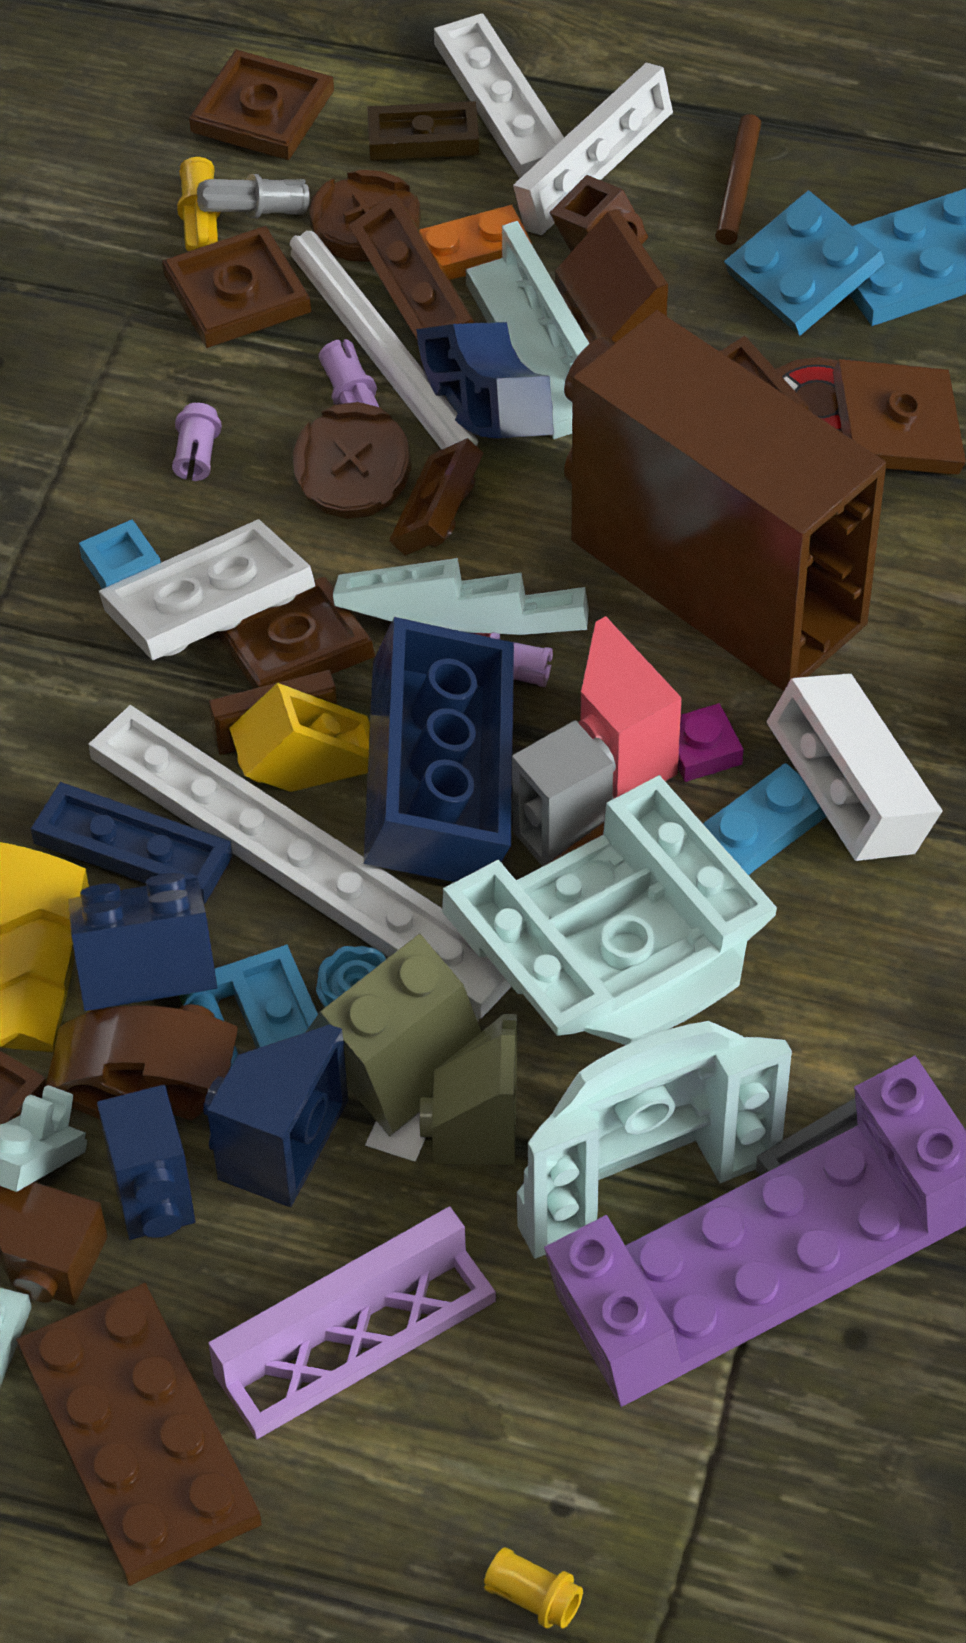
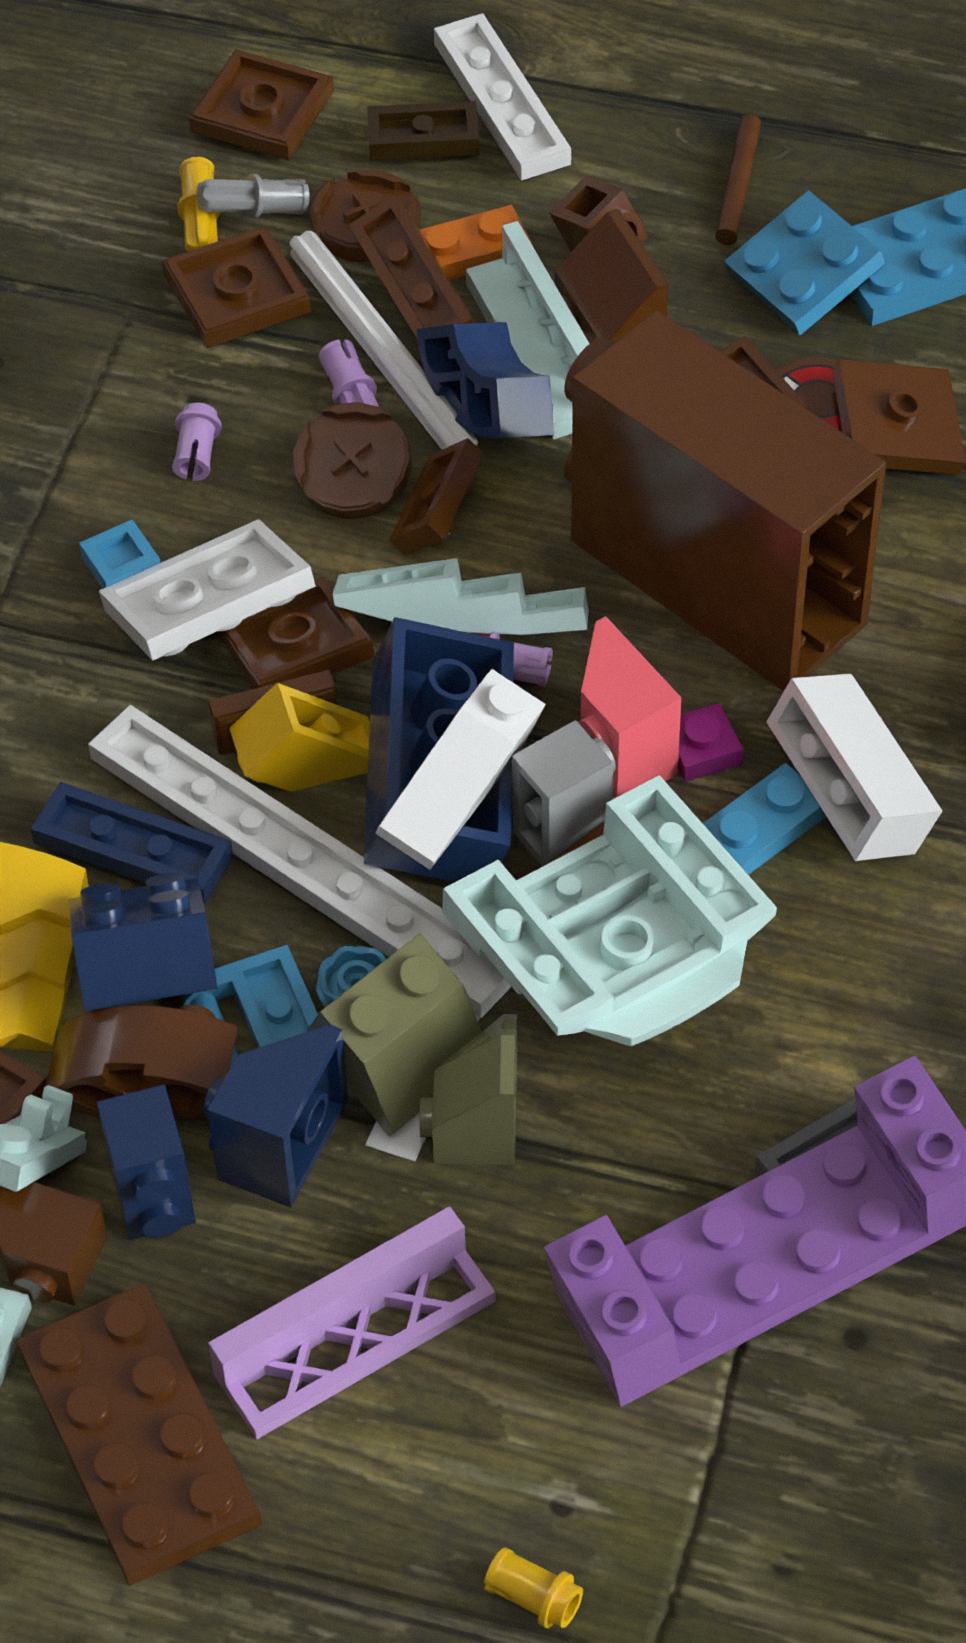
white plate [513,63,673,235] -> none
light aqua slope [517,1021,792,1259] -> none
none -> white slope [375,669,546,870]

